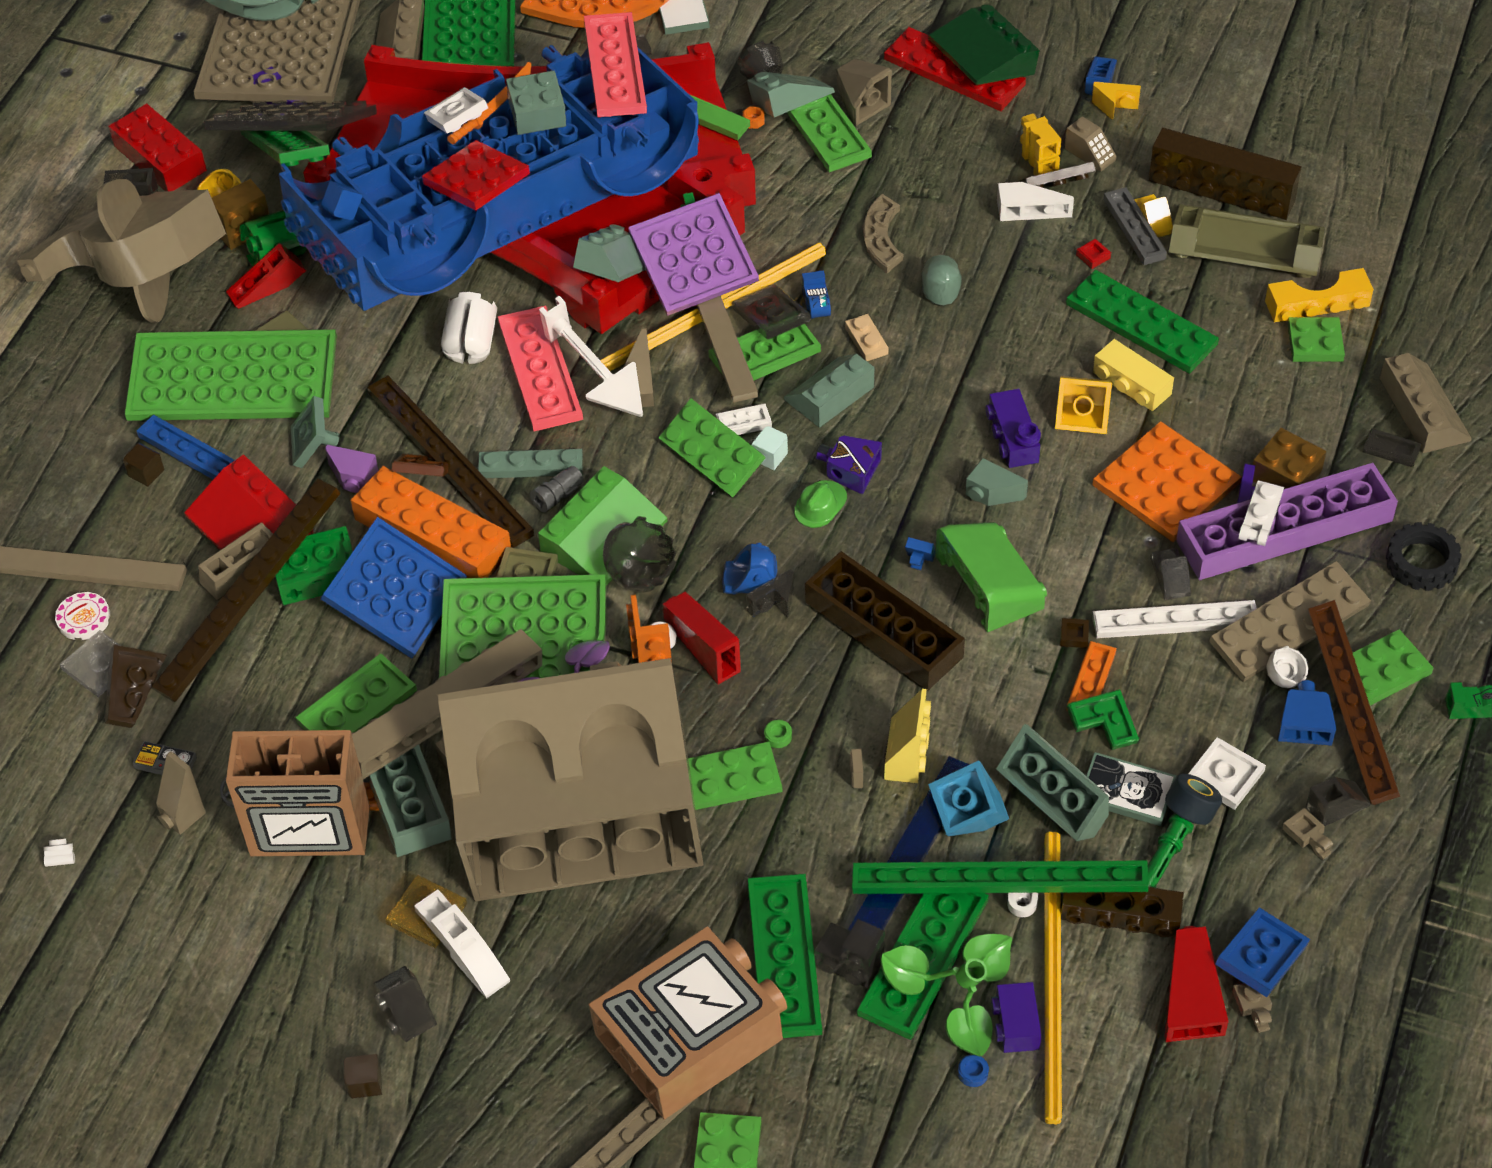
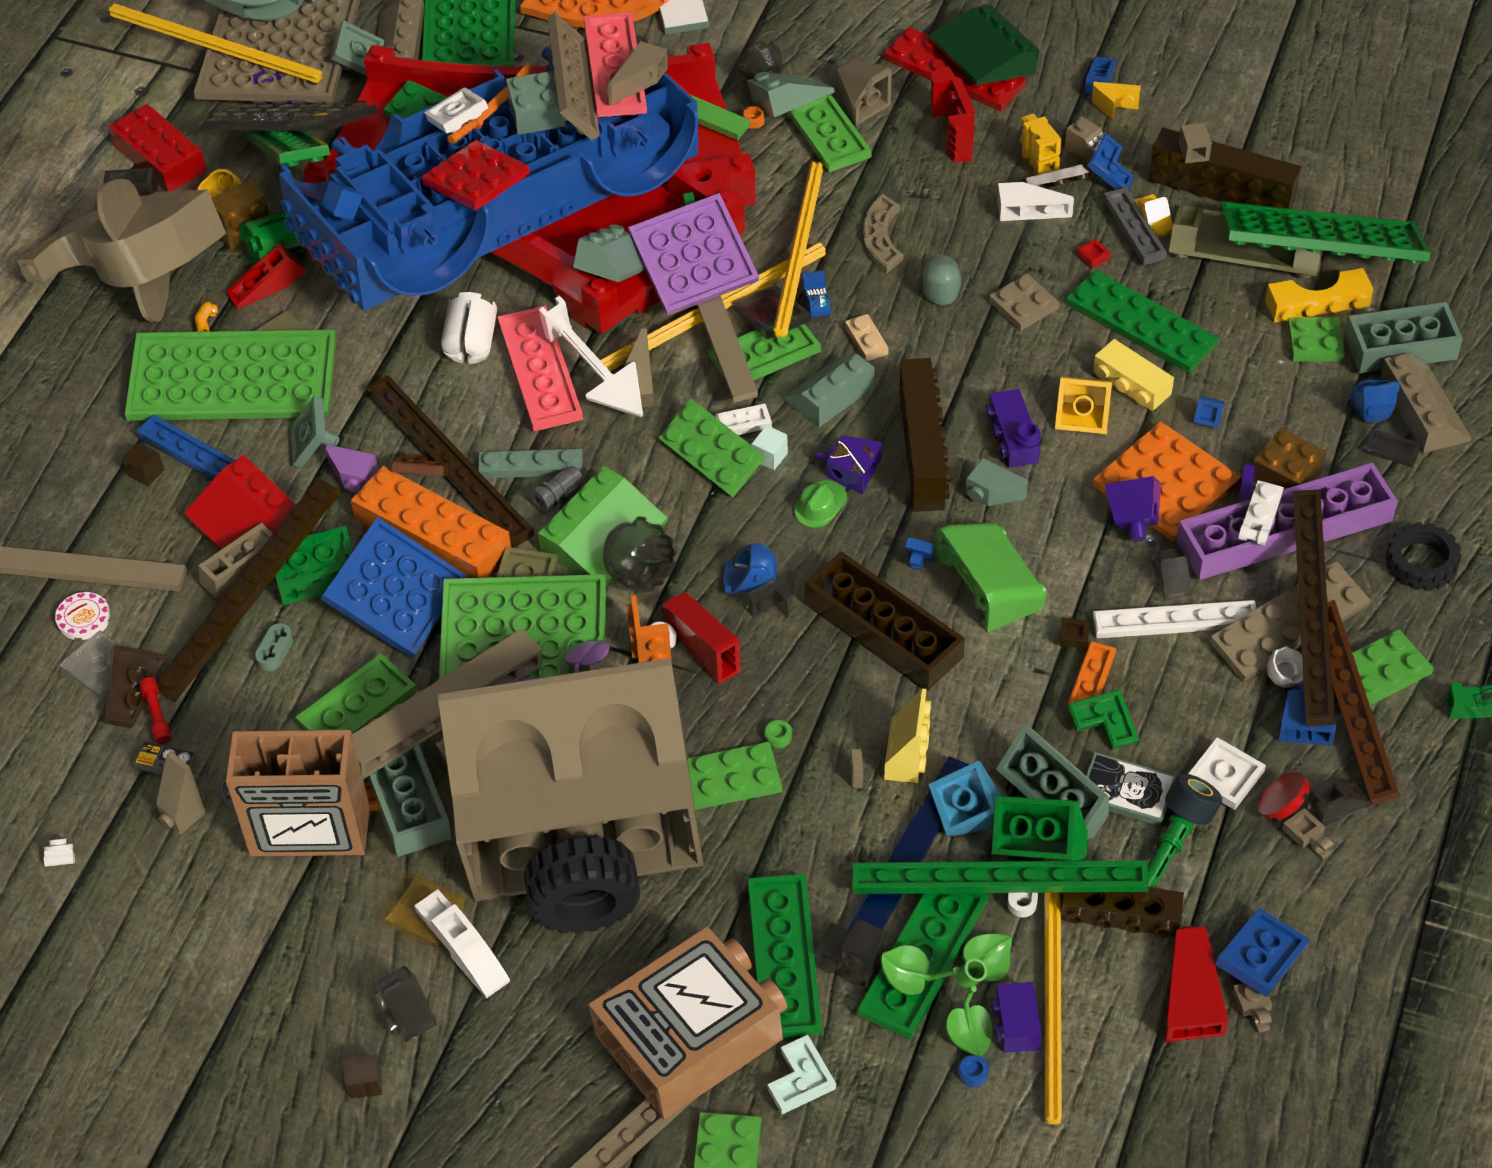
none -> yellow axle [109,4,323,83]
none -> red bar [139,677,172,743]
none -> light orange arm [194,302,218,332]
none -> sand green beam [255,623,293,672]
none -> sand green tile [331,20,385,75]
none -> green plate [384,80,448,119]
none -> black tyre [524,835,640,934]
none -> dark tan plate [548,12,600,141]
none -> dark tan slope [606,41,668,105]
none -> light aqua plate [768,1035,836,1114]
none -> yellow axle [773,162,823,337]
none -> dark brown brick [899,358,951,512]
none -> red plate [930,66,975,162]
none -> dark tan plate [989,273,1059,331]
none -> green slope [992,796,1088,861]
none -> blue tile [1086,133,1134,190]
none -> dark purple torso [1105,476,1161,542]
none -> dark tan brick [1179,123,1212,163]
none -> blue tile [1193,395,1225,428]
none -> green plate [1219,201,1431,264]
none -> red tile [1258,772,1310,821]
none -> dark brown plate [1293,489,1335,726]
none -> sand green brick [1344,302,1463,374]
none -> blue helmet [1348,380,1400,423]

